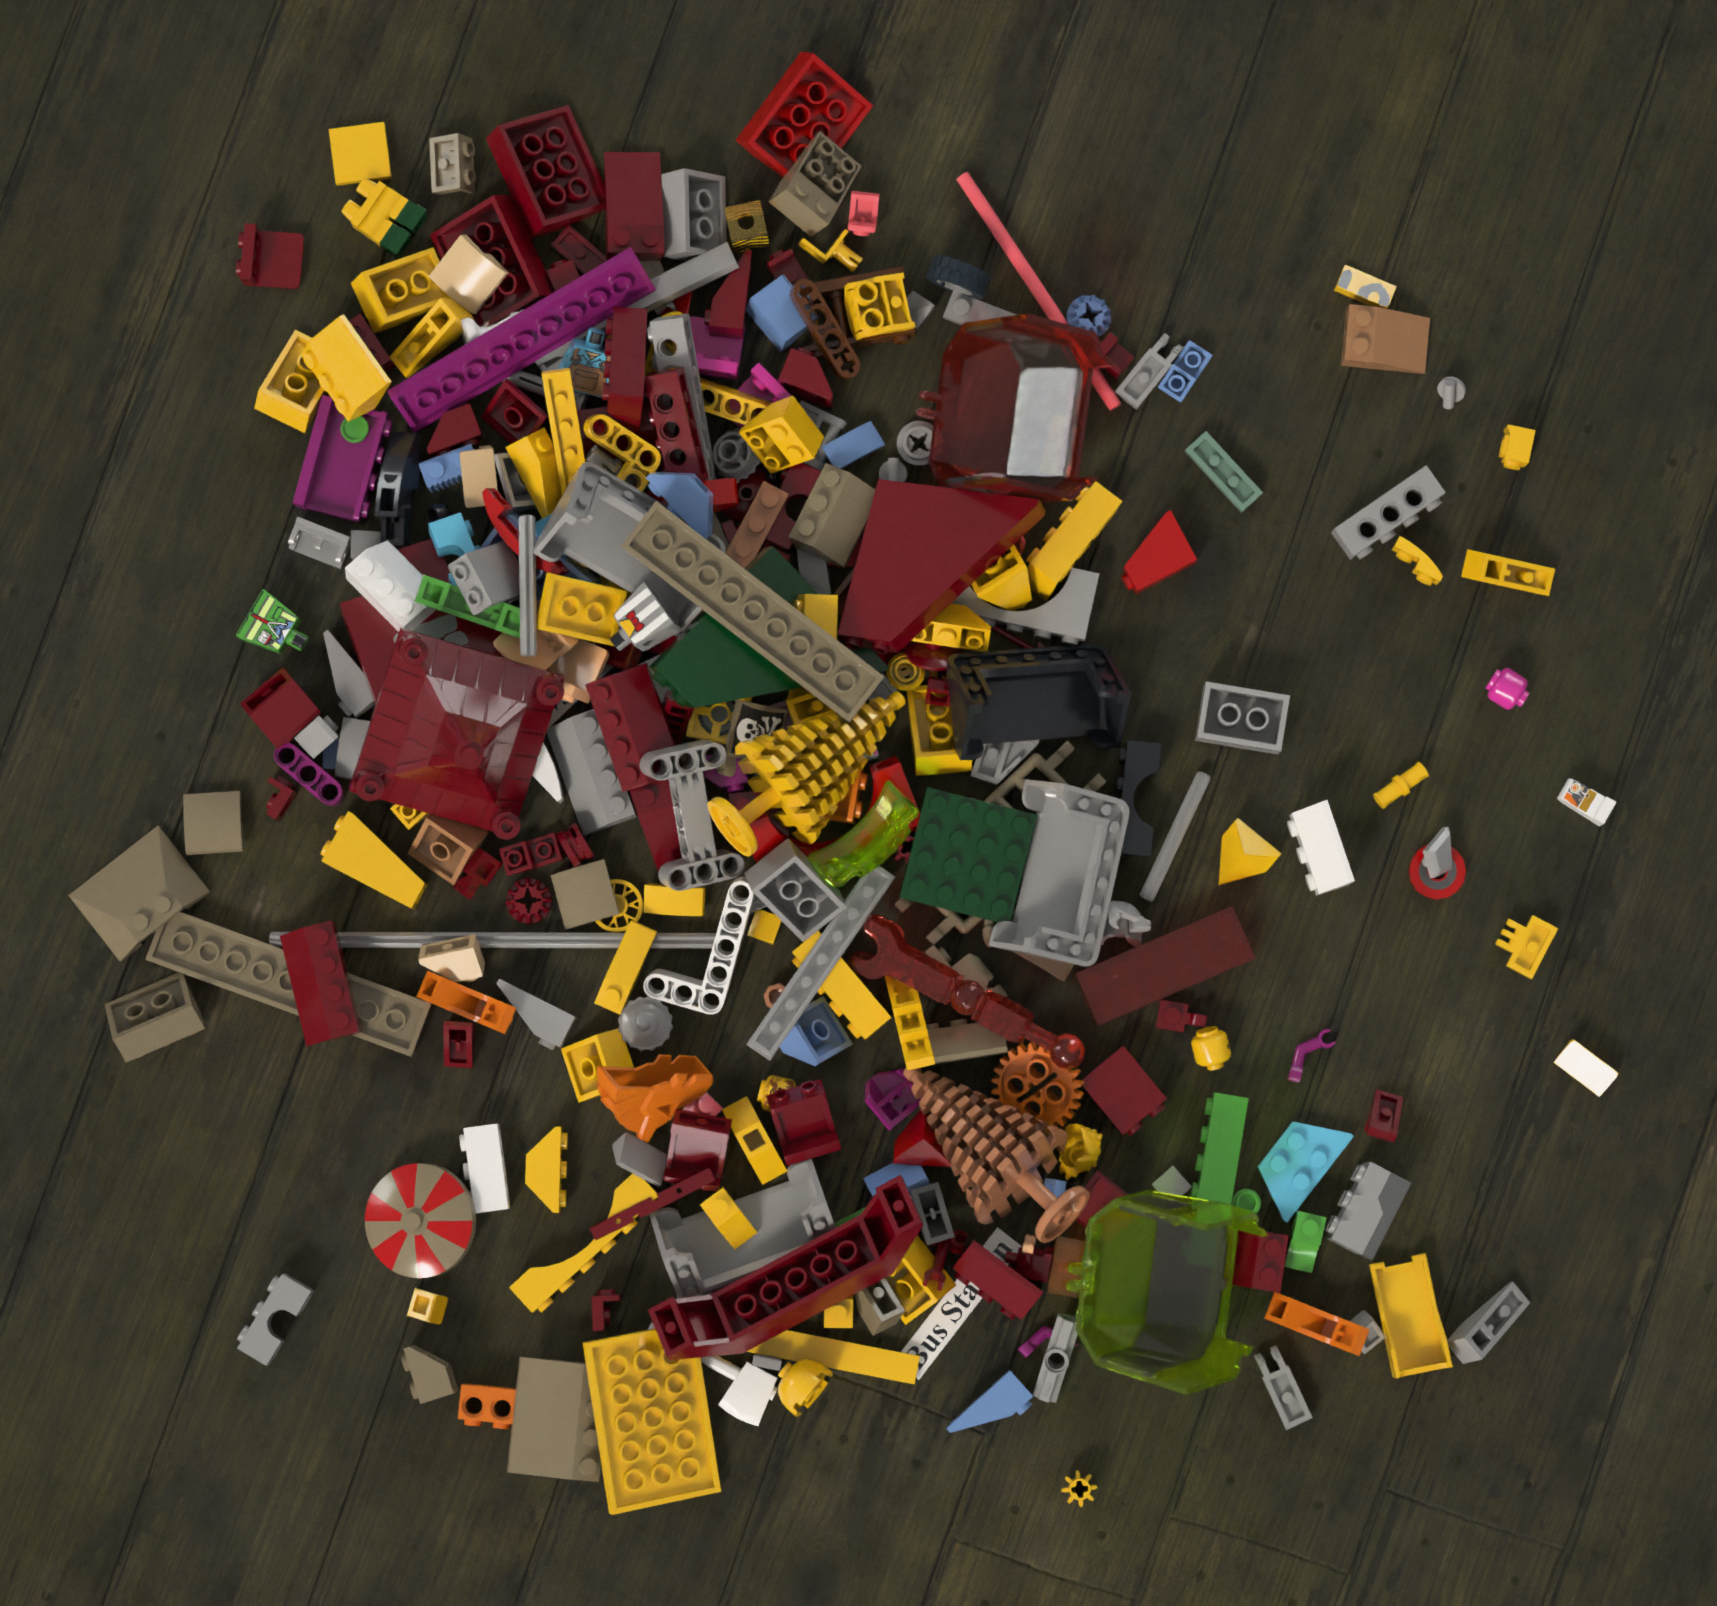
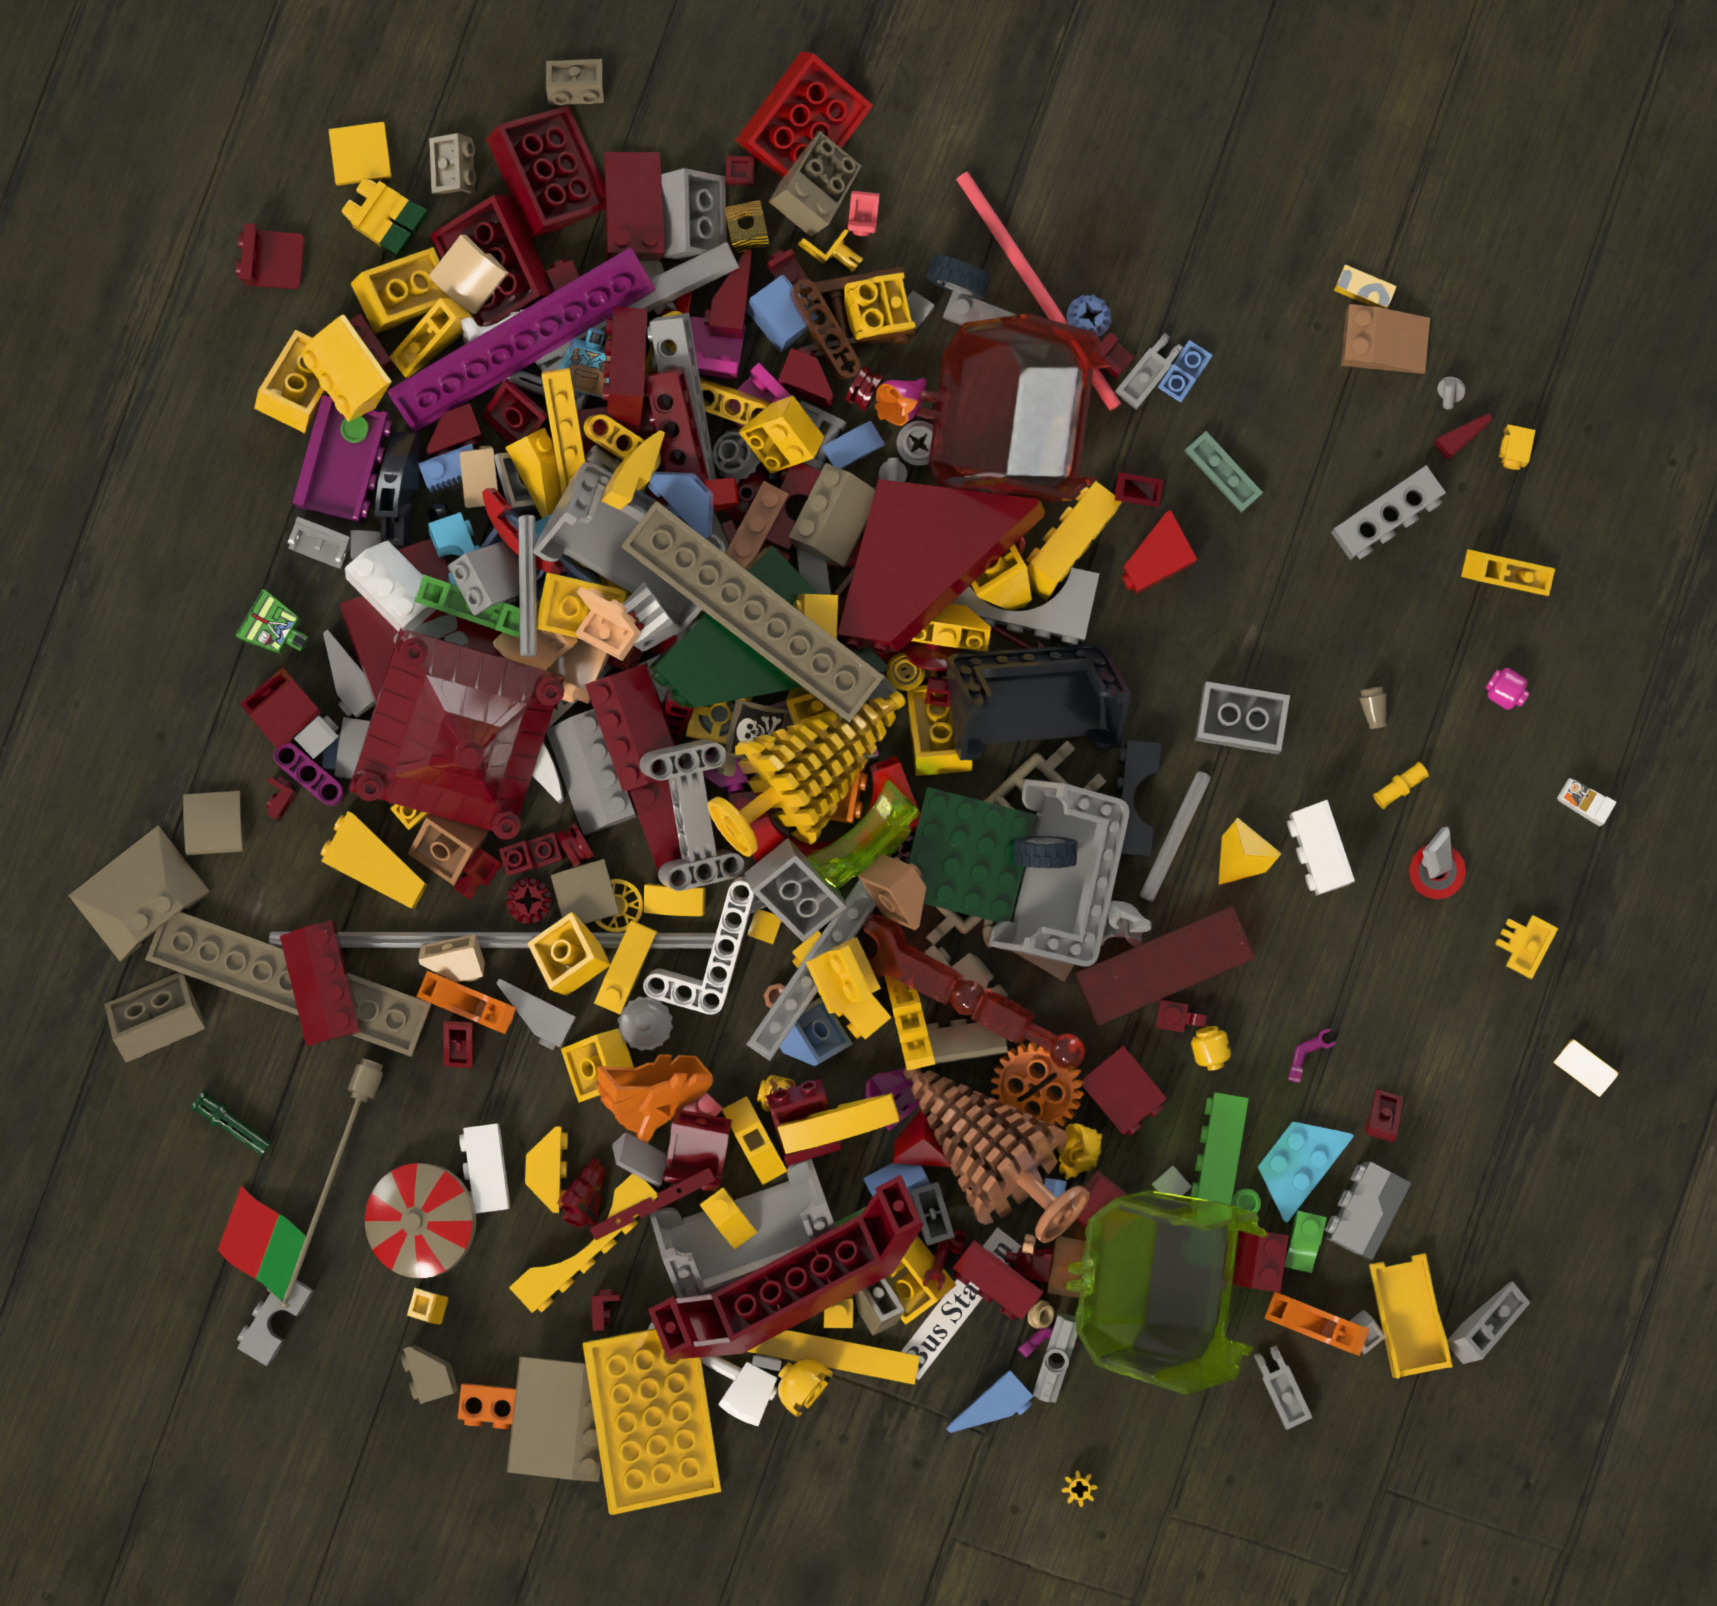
dark red tile [551,224,606,275] -> none
light grey wing [970,740,1039,786] -> none
yellow slope [1392,536,1443,586] -> none
none -> dark green pin [189,1089,272,1157]
none -> flag [218,1058,383,1309]
none -> yellow slope [528,912,611,996]
none -> dark tan bracket [546,59,604,105]
none -> dark red rock [557,1158,605,1228]
none -> light nougat bracket [575,587,641,661]
none -> yellow slope [600,430,665,510]
none -> dark red tile [726,155,755,186]
none -> yellow slope [778,1093,900,1154]
none -> yellow bracket [806,937,881,1014]
none -> dark red wheel [845,366,884,411]
none -> medium nougat slope [858,854,926,930]
none -> orange hat [875,378,927,426]
none -> black wheel [1014,836,1077,868]
none -> tan plate [1028,1300,1054,1329]
none -> dark red slope [1114,472,1164,508]
none -> dark tan cone [1359,686,1387,729]
none -> dark red slope [1433,414,1492,460]

